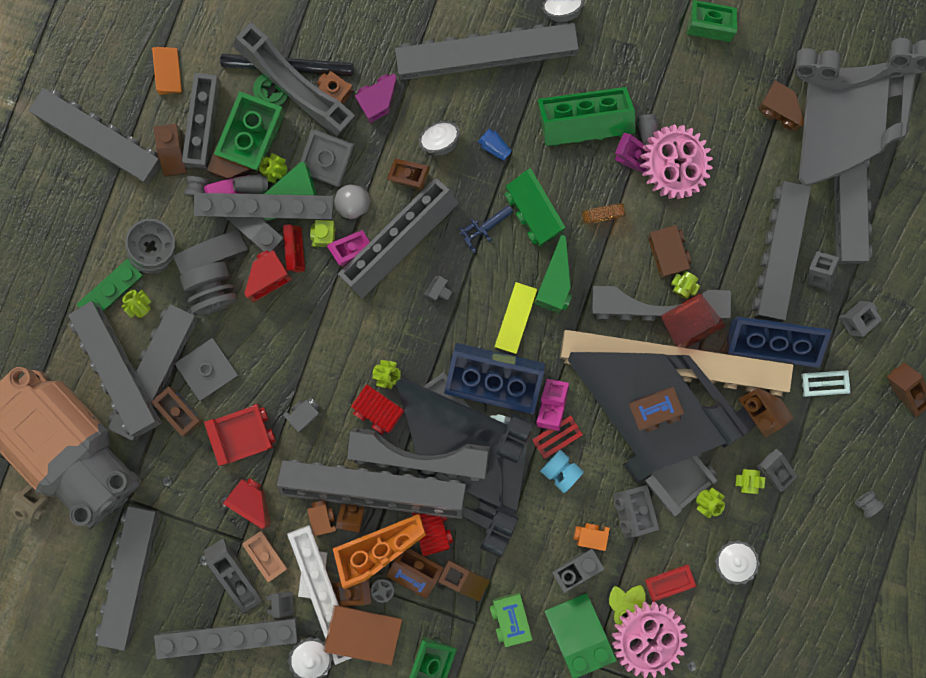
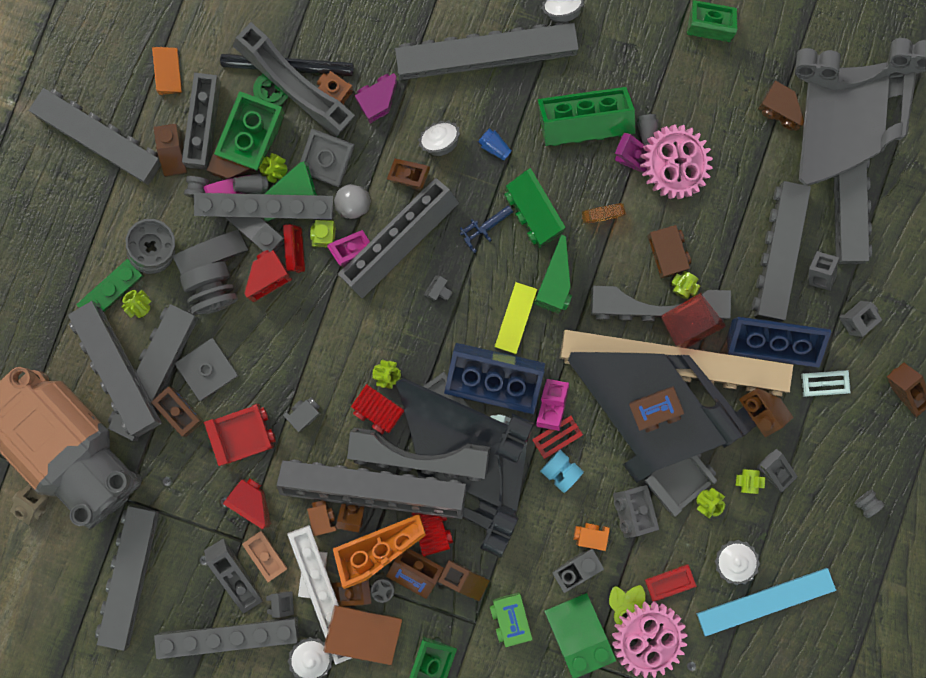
none -> medium azure tile [696,568,836,636]

